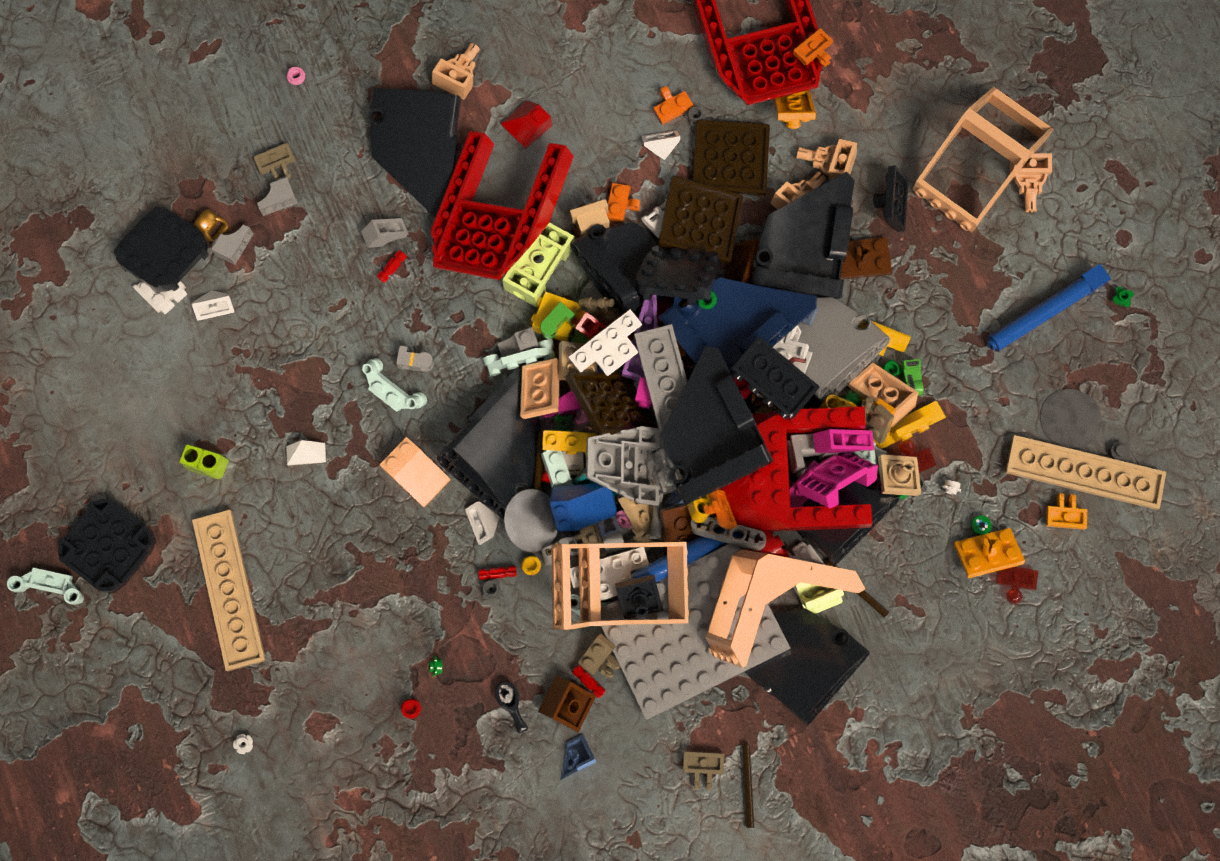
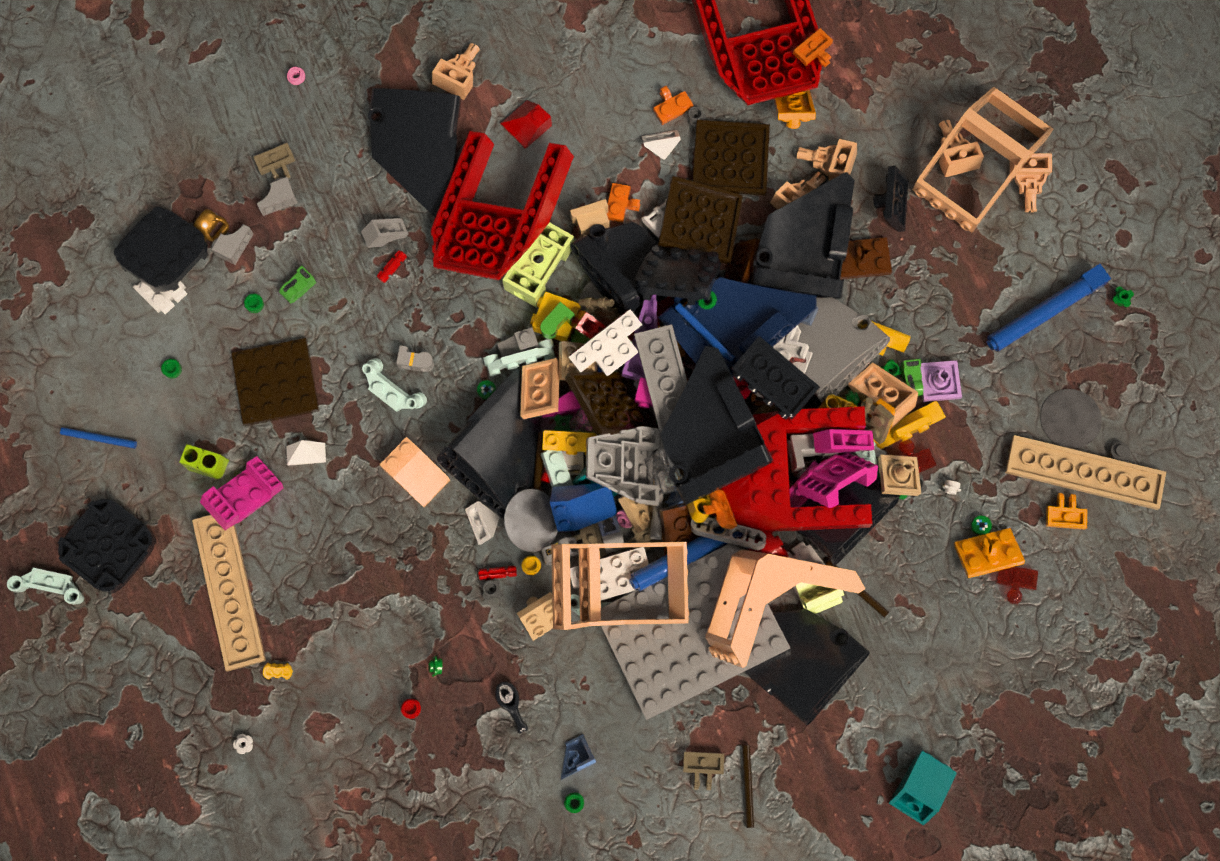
white slope [192,290,234,321] -> none
reddish brown slope [538,676,596,733] -> none
red axle [572,665,606,698] -> none
dark tan hinge [578,634,620,678] -> none
black plate [615,575,663,619] -> none
none -> blue bar [60,427,137,449]
none -> green tile [161,359,182,379]
none -> dark pink plate [200,456,284,531]
none -> dark brown plate [231,338,320,426]
none -> green tile [244,294,264,313]
none -> yellow piece [262,663,293,680]
none -> bright green leg [279,265,317,303]
none -> green tile [477,380,496,400]
none -> tan plate [517,592,553,641]
none -> green plate [564,792,584,813]
none -> blue bar [675,303,735,363]
none -> teal slope [889,751,957,826]
none -> lavender plate [921,360,962,402]
none -> light nougat brick [939,120,984,177]

